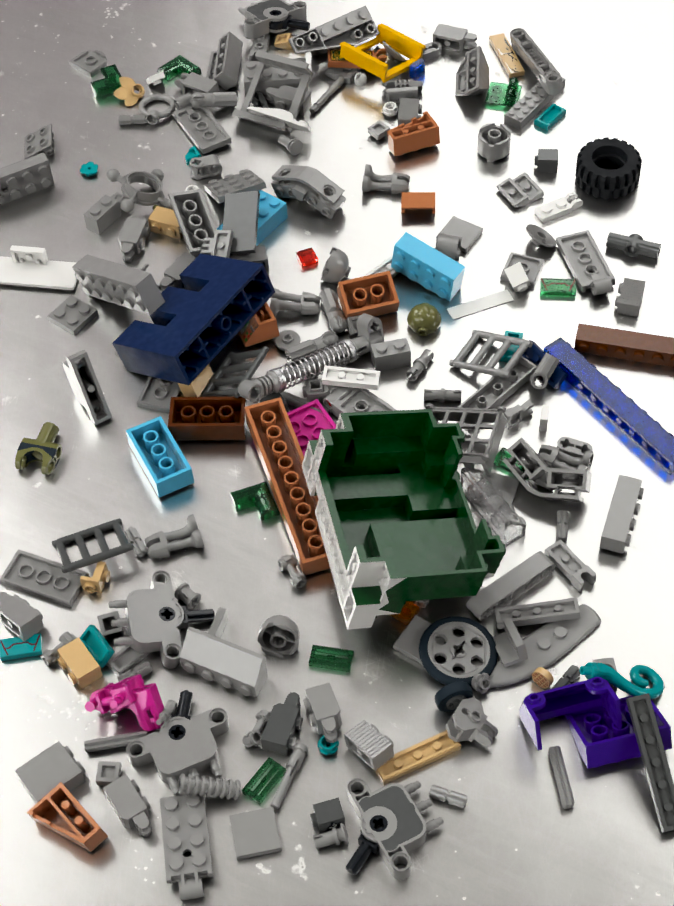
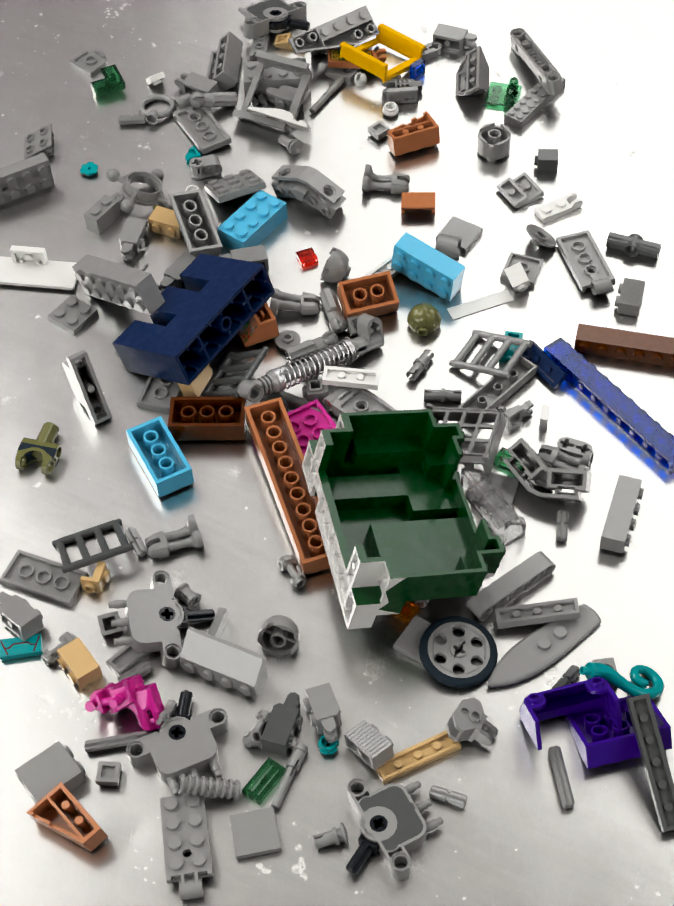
teal tile [80,625,115,668] -> none
light grey hinge [103,774,152,837] -> none
tan plate [113,77,145,107] -> none
clear green brick [157,55,202,81] -> none
light grey hinge [200,230,234,258] -> none
tile [222,191,260,255] -> none
clear green brick [230,482,280,521] -> none
clear green tile [309,645,354,672] -> none
dark grey brick [310,797,346,834] -> none
light grey brick [371,338,411,371] -> none
light grey dish [382,41,407,62] -> none
light grey brick [398,98,423,126] -> none
black wheel [435,681,473,712] -> none
light grey plate [471,673,491,694] -> none
tan tile [489,33,525,78] -> none
light grey panel [493,617,528,667] -> none
light grey piece [529,352,560,389] -> none
tan tile [532,667,554,689] -> none
teal tile [534,103,566,131] -> none
clear green tile [540,278,576,296] -> none
light grey plate [544,539,597,592] -> none
black tyre [575,137,642,200] -> none

